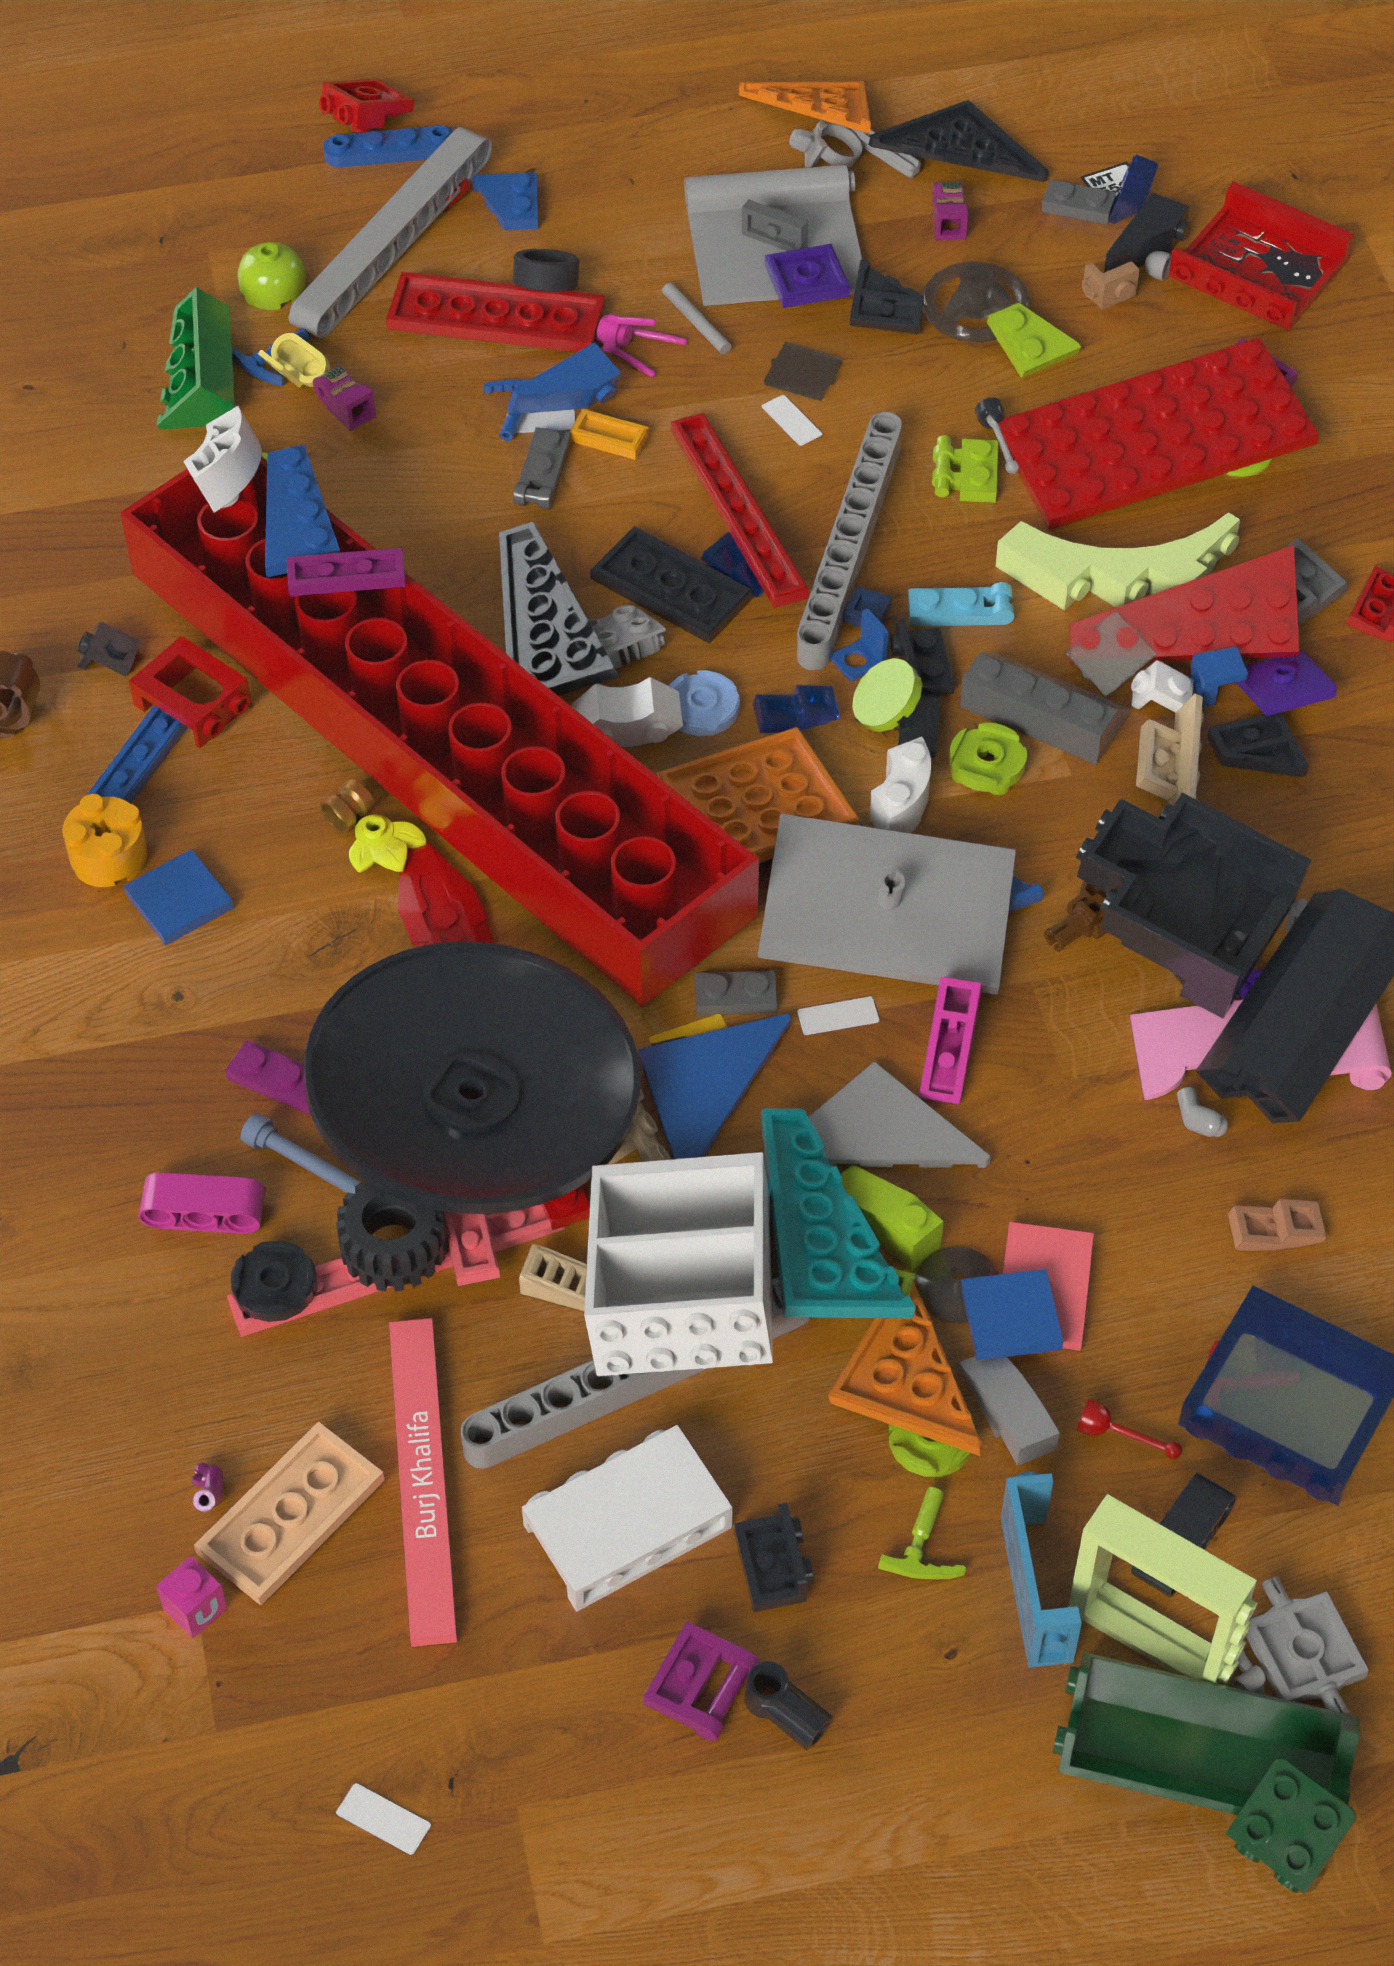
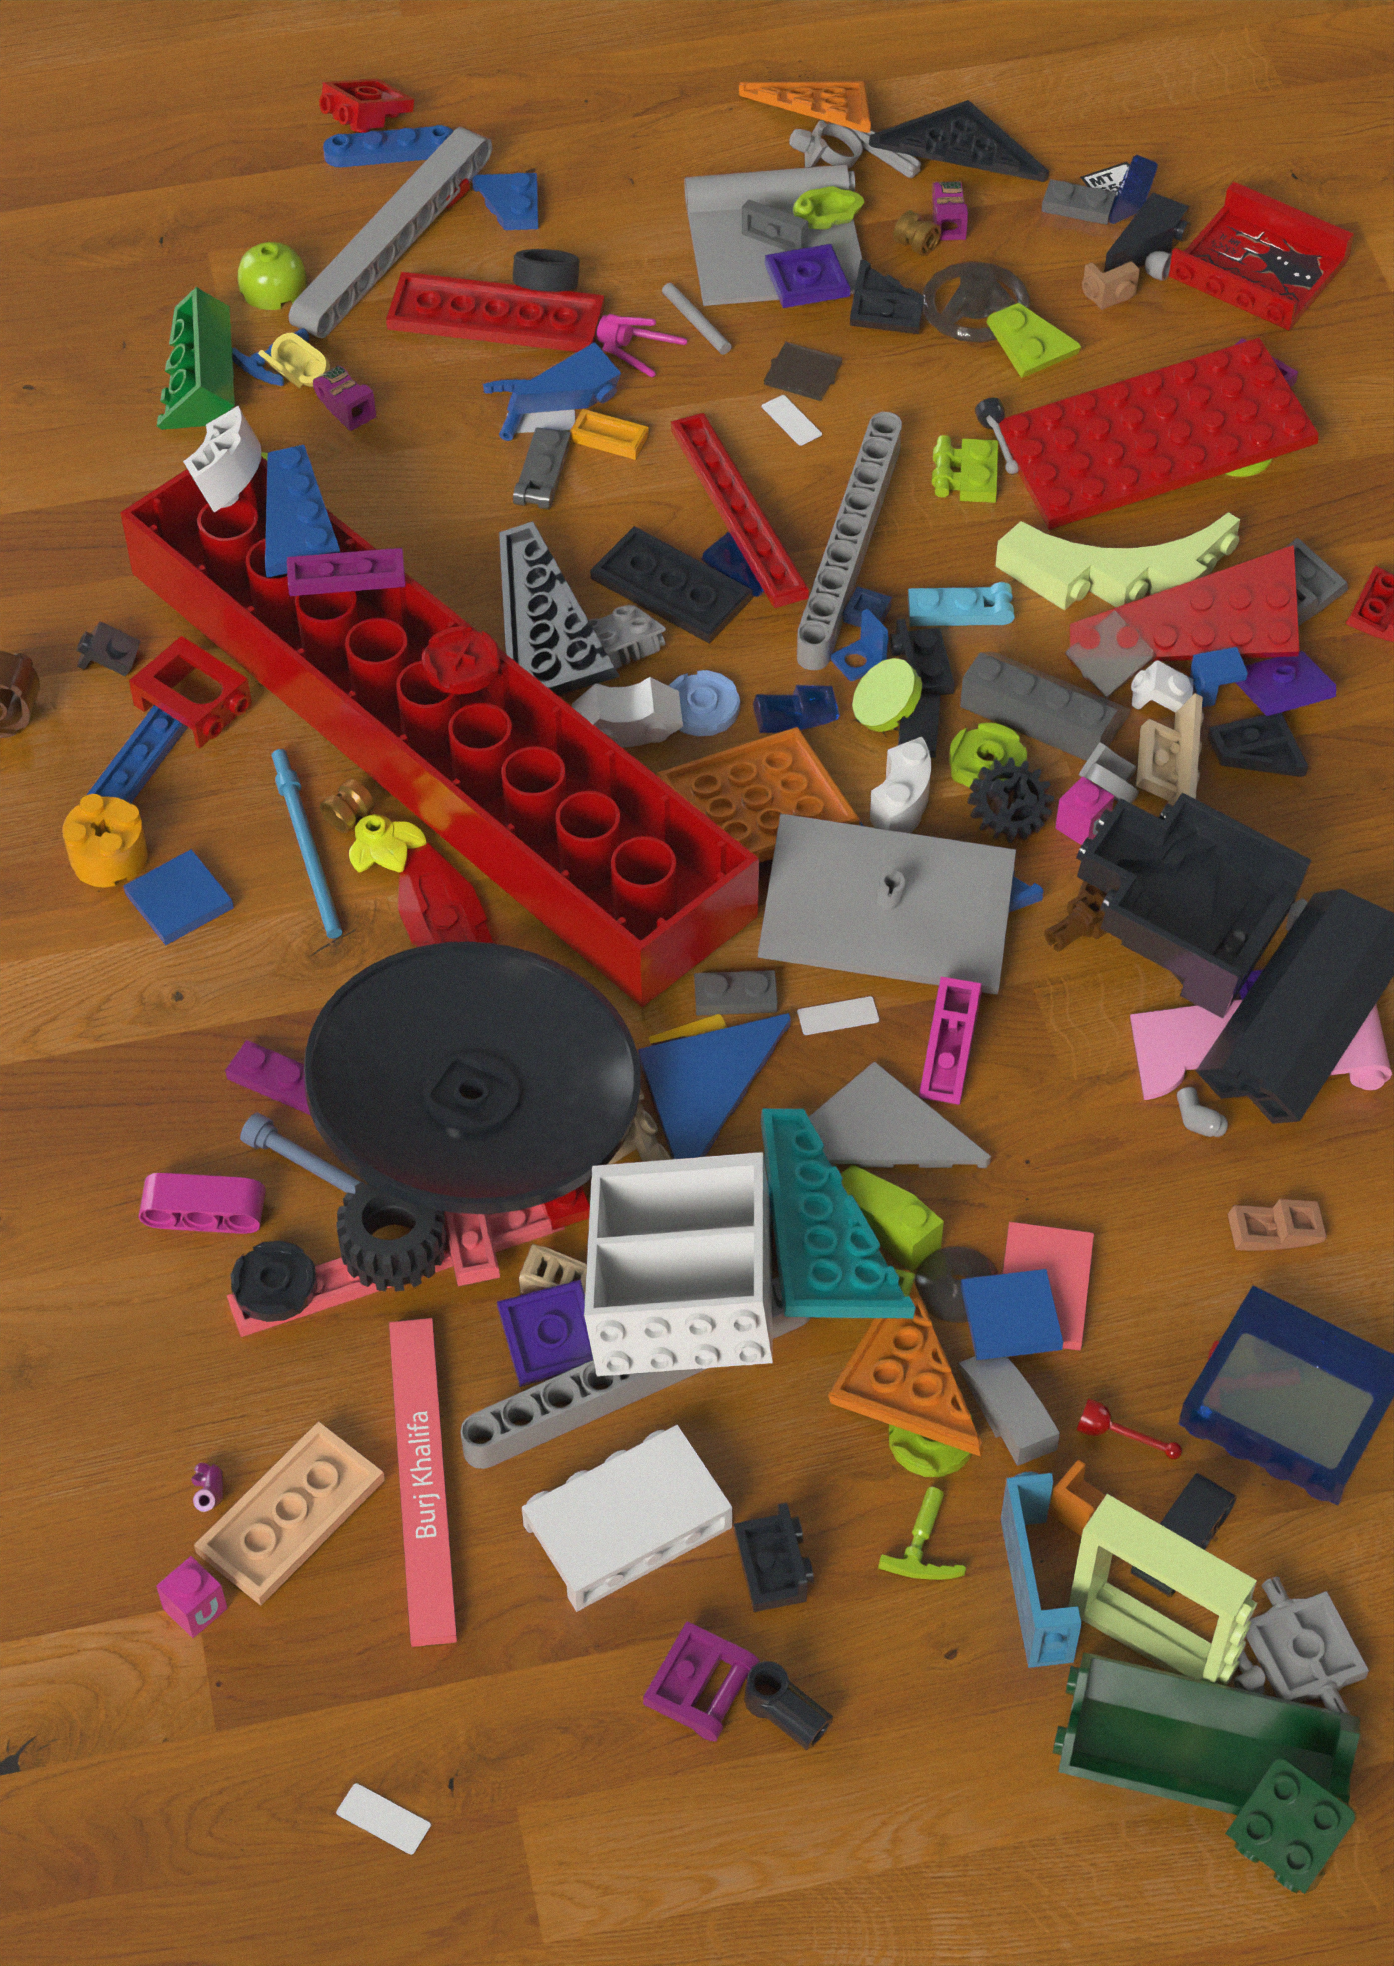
none -> dark azure bar [272,749,342,939]
none -> red tile [422,626,501,694]
none -> dark purple plate [497,1280,594,1387]
none -> lime arm [793,186,864,230]
none -> pearl gold wheel [893,210,941,256]
none -> black gear [967,757,1054,843]
none -> orange panel [1049,1459,1106,1537]
none -> dark pink brick [1055,776,1114,845]
none -> light grey piece [1078,742,1140,804]

